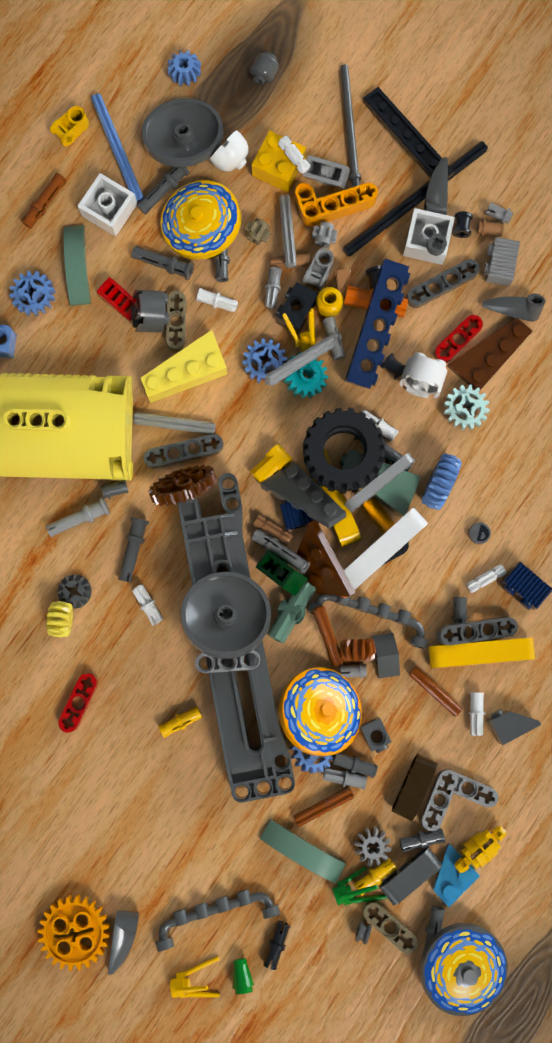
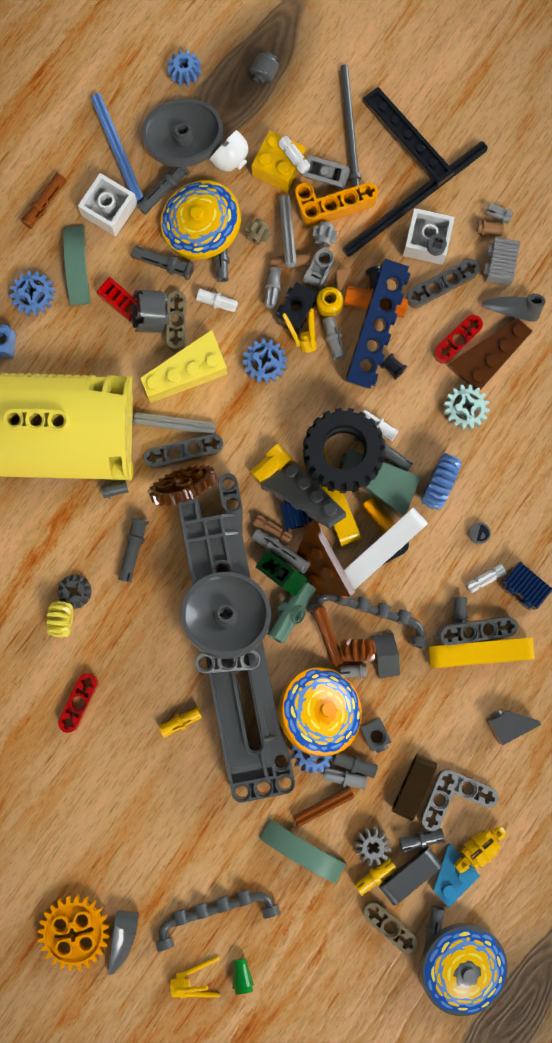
light grey pin [46,497,111,537] -> none
yellow piece [50,106,89,147] -> none
white axle [132,584,164,626] -> none
black pin [263,920,291,970] -> none
light grey axle [265,337,335,386] -> none
teal gear [283,352,328,398] -> none
green plant [333,866,387,906] -> none
light grey beam [344,453,415,513] -> none
dark grey bush [355,921,372,945] -> none
white brick [399,352,447,398] -> none
dark orange axle [409,667,462,717] -> none
dark grey piece [424,157,448,215] -> none
black bush [453,211,473,238] -> none
white axle [468,692,486,736] -> none

